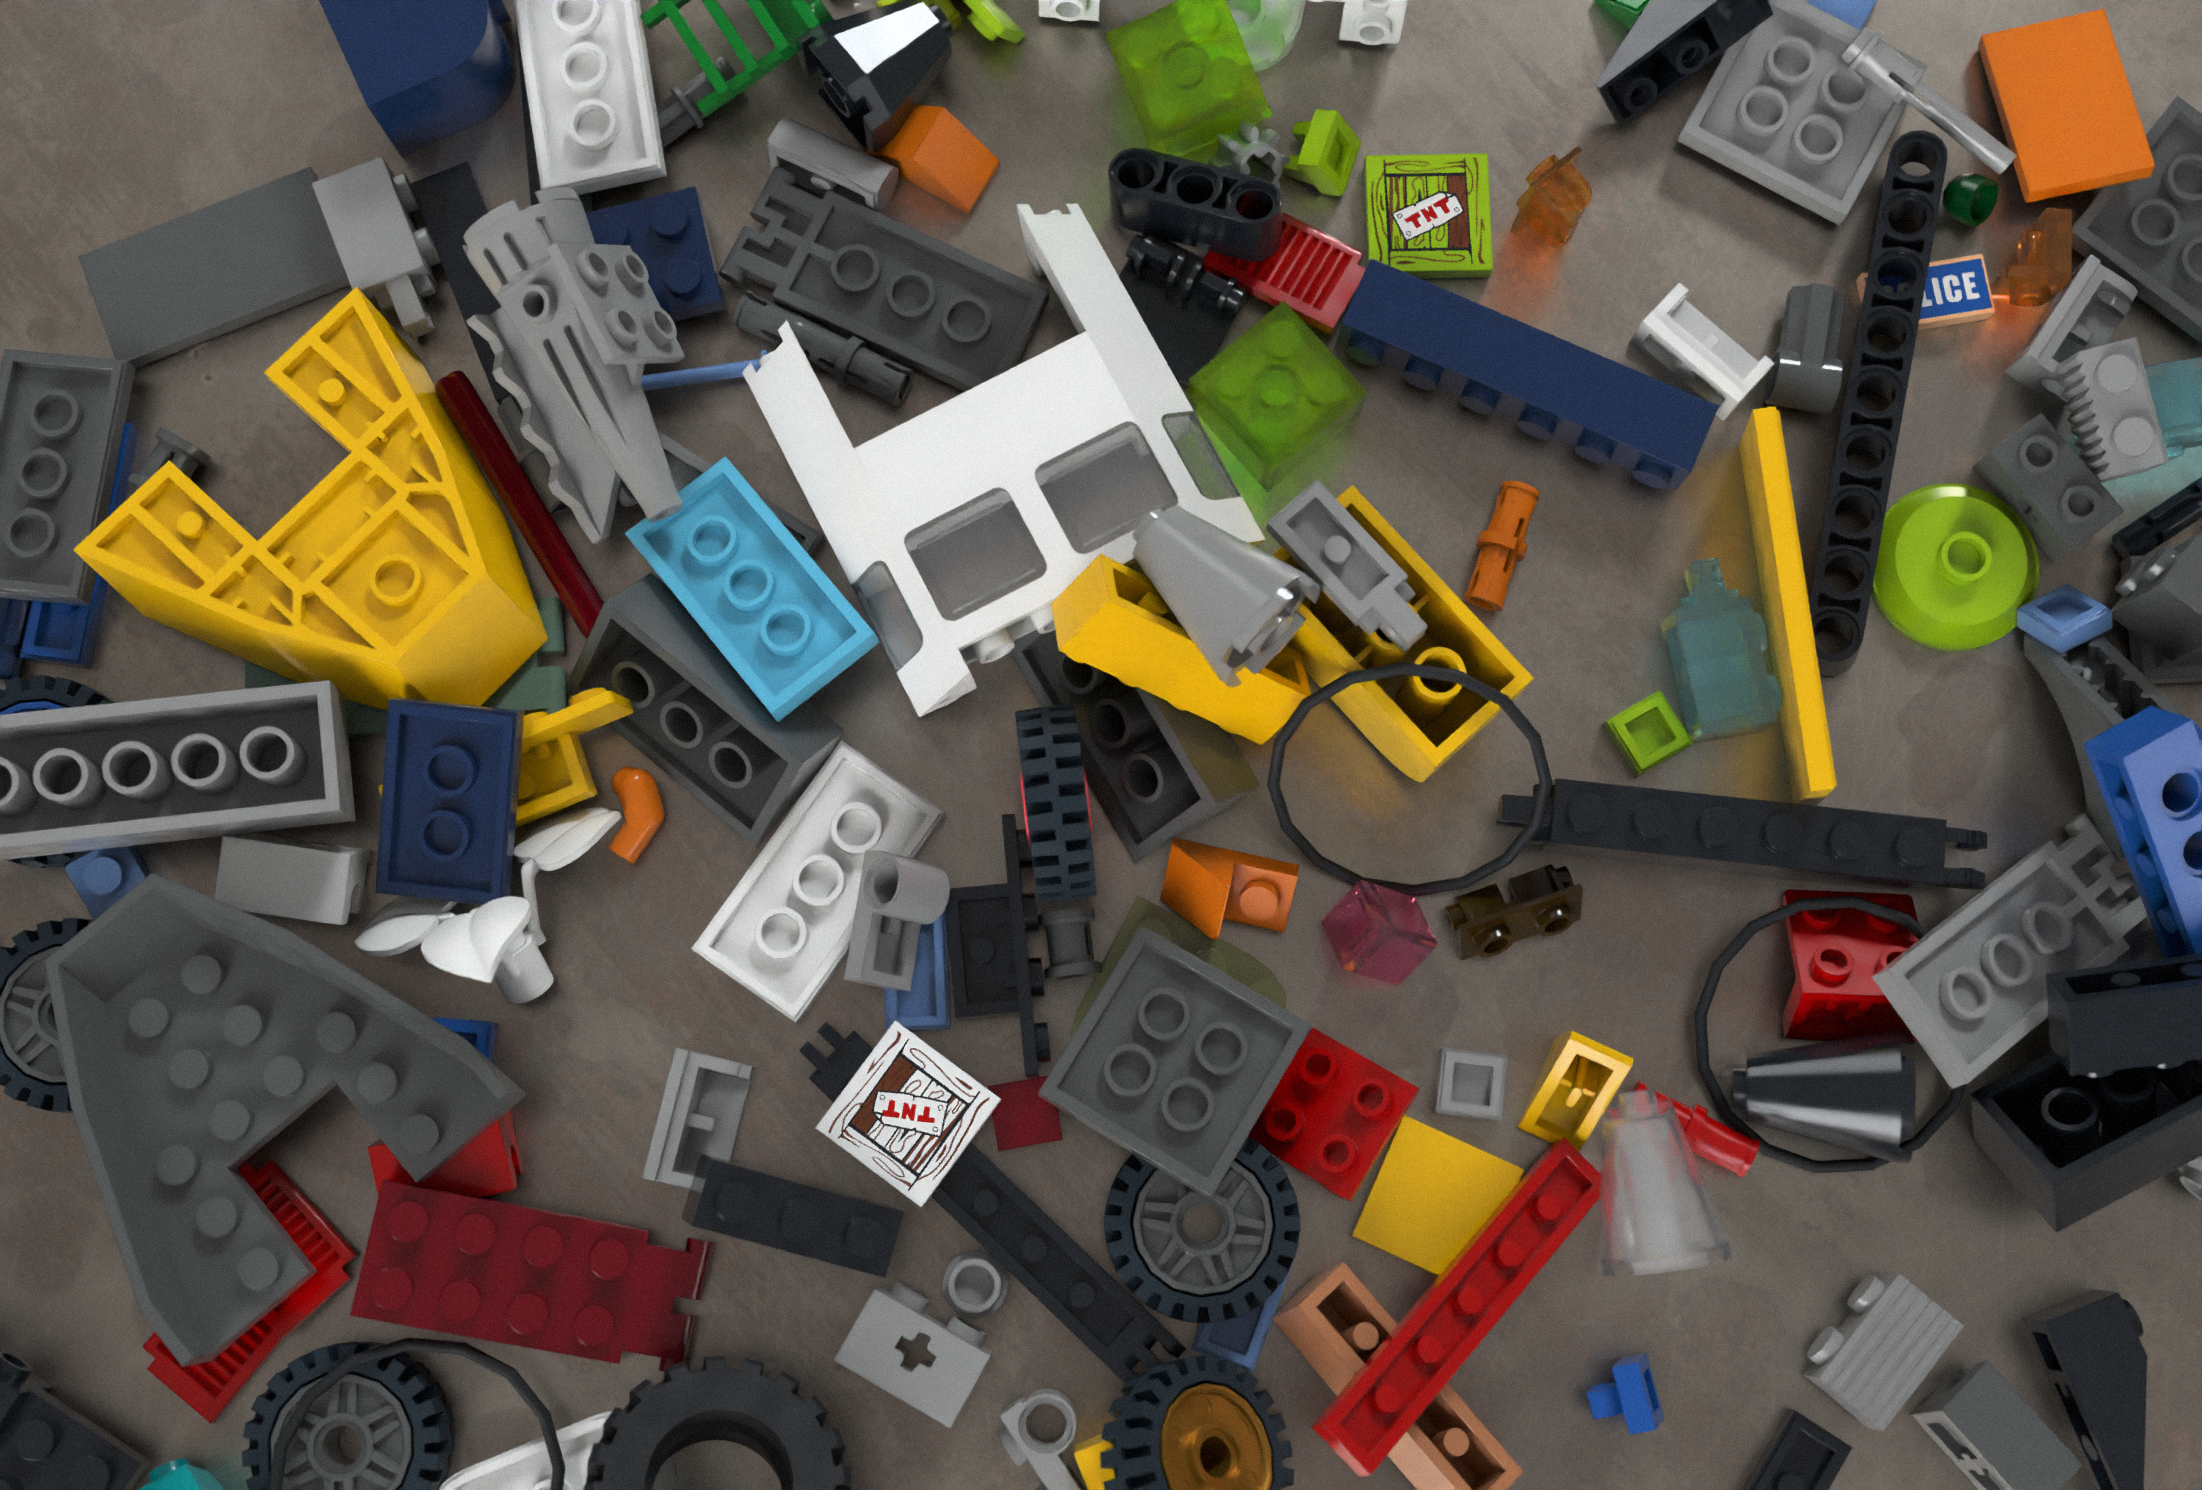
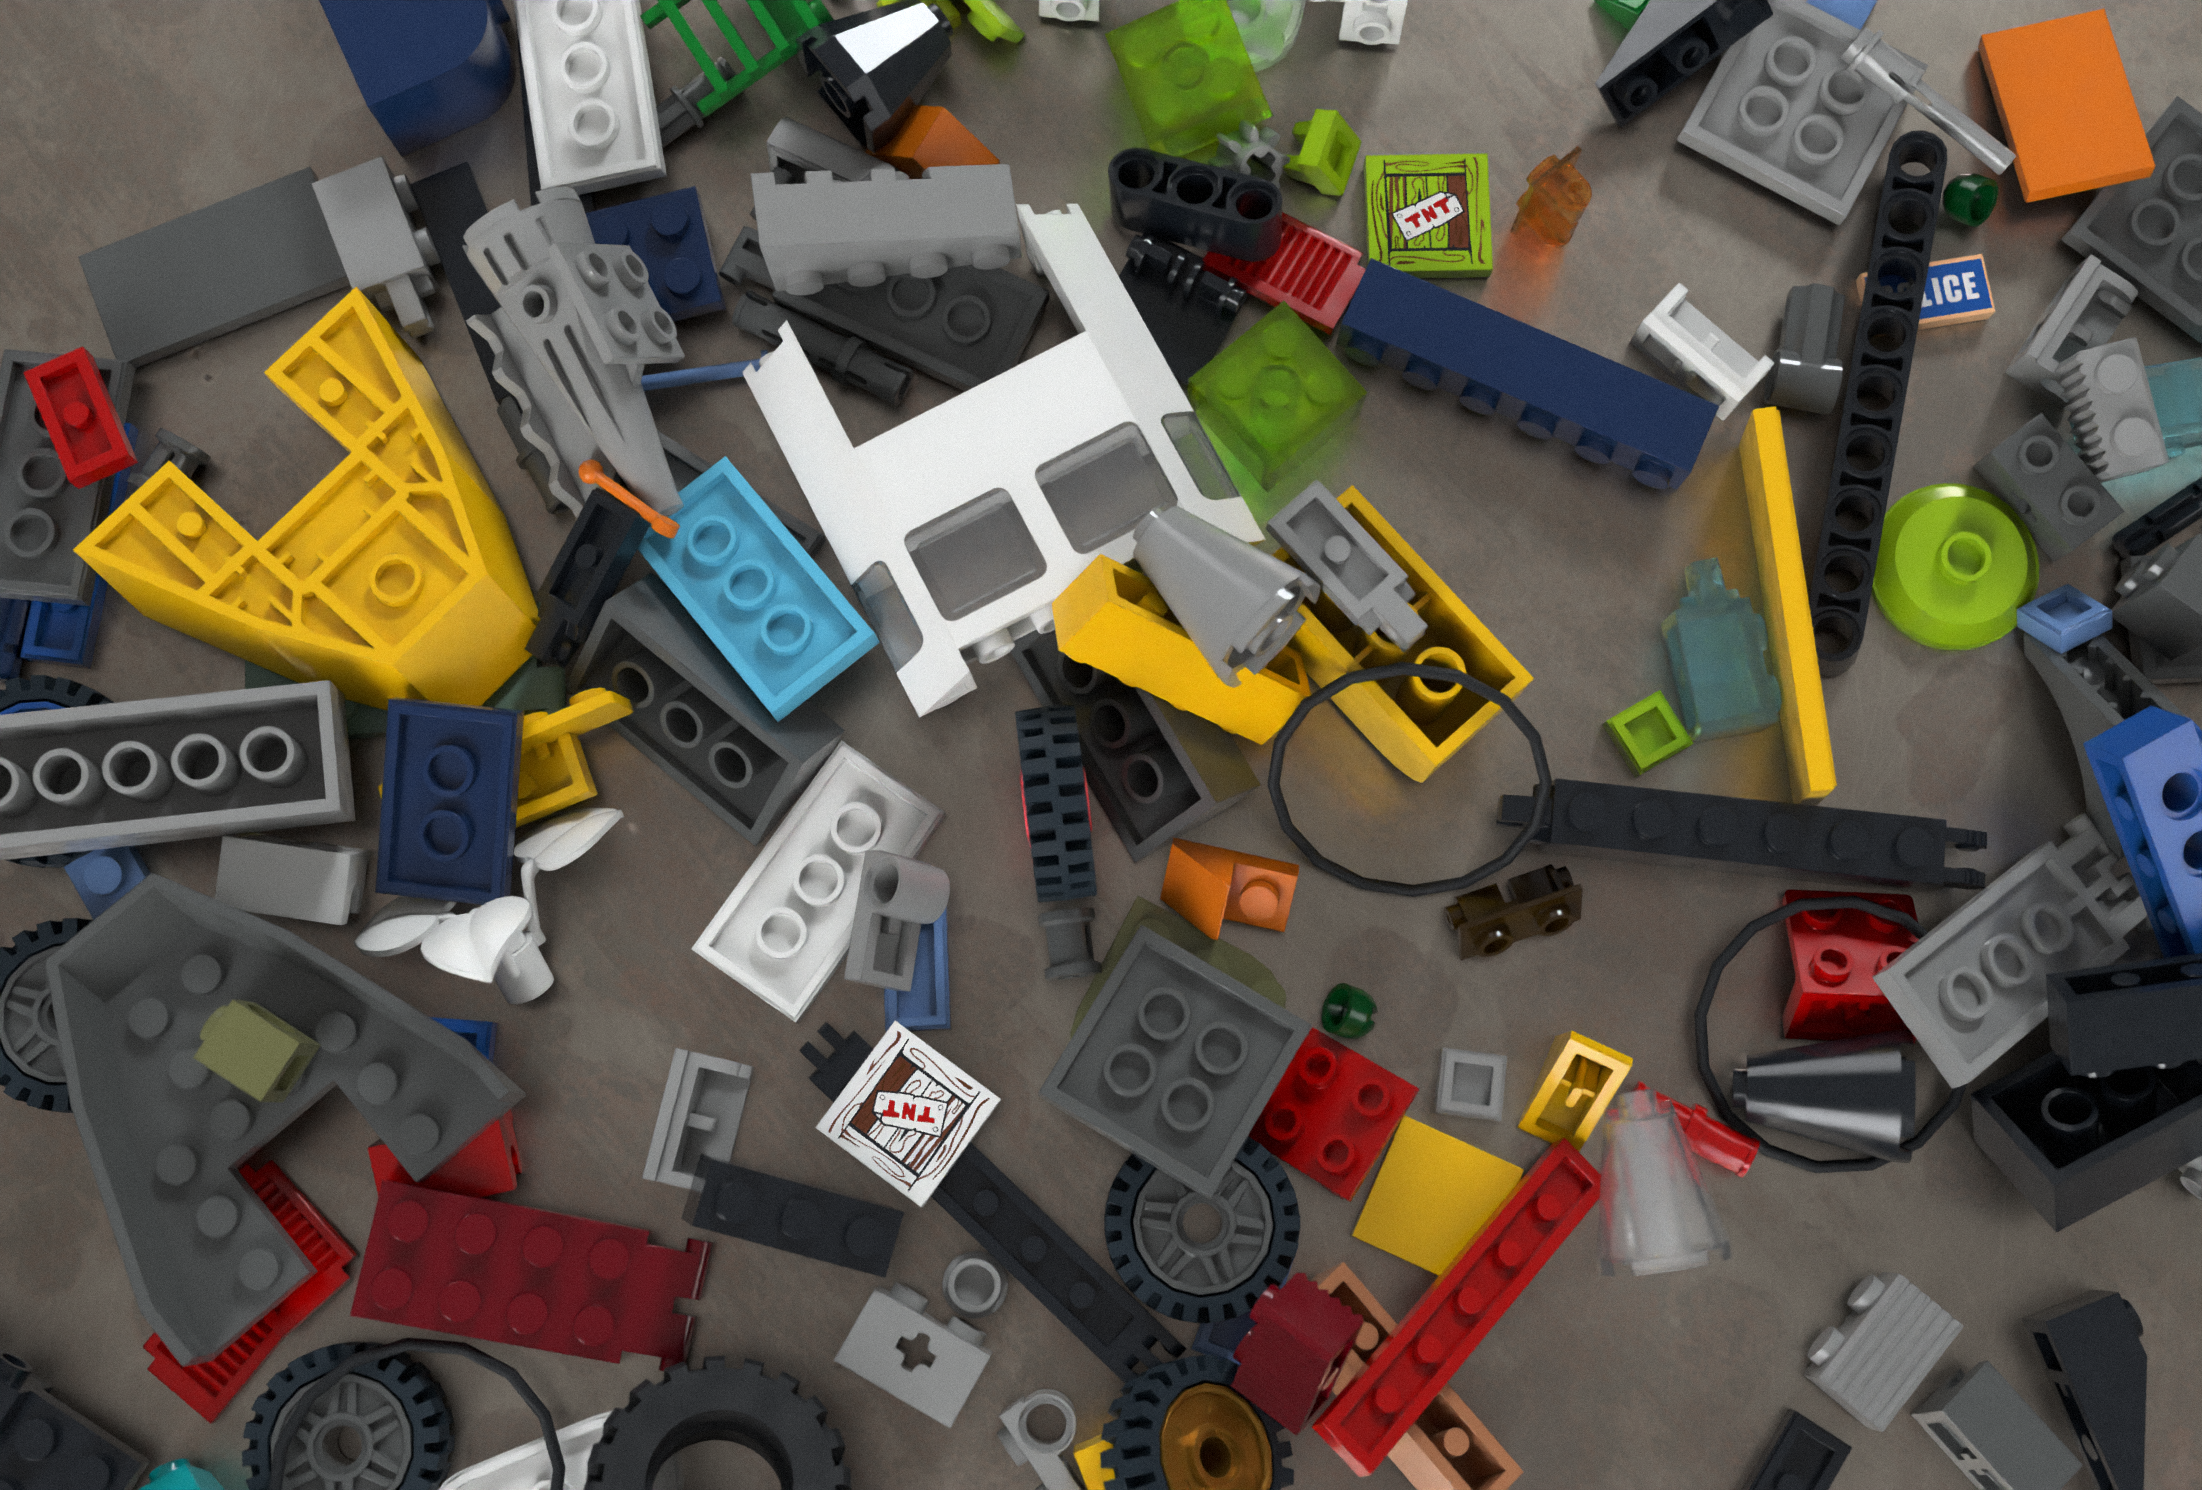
dark red axle [435,370,604,639] -> none
orange arm [607,766,665,865] -> none
black bracket [946,813,1051,1078] -> none
dark red tile [988,1075,1063,1151] -> none
clear pink panel [1321,879,1438,985] -> none
orange pin [1463,480,1540,611] -> none
blue tile [1586,1353,1665,1435] -> none
clear orange bracket [1990,208,2072,308] -> none
none -> red plate [23,346,138,489]
none -> olive brick [193,999,321,1103]
none -> black hinge [525,487,651,668]
none -> orange hinge [578,459,680,539]
none -> light grey wedge [750,164,1022,295]
none -> dark red brick [1231,1273,1364,1436]
none -> dark green hinge [1321,983,1378,1039]

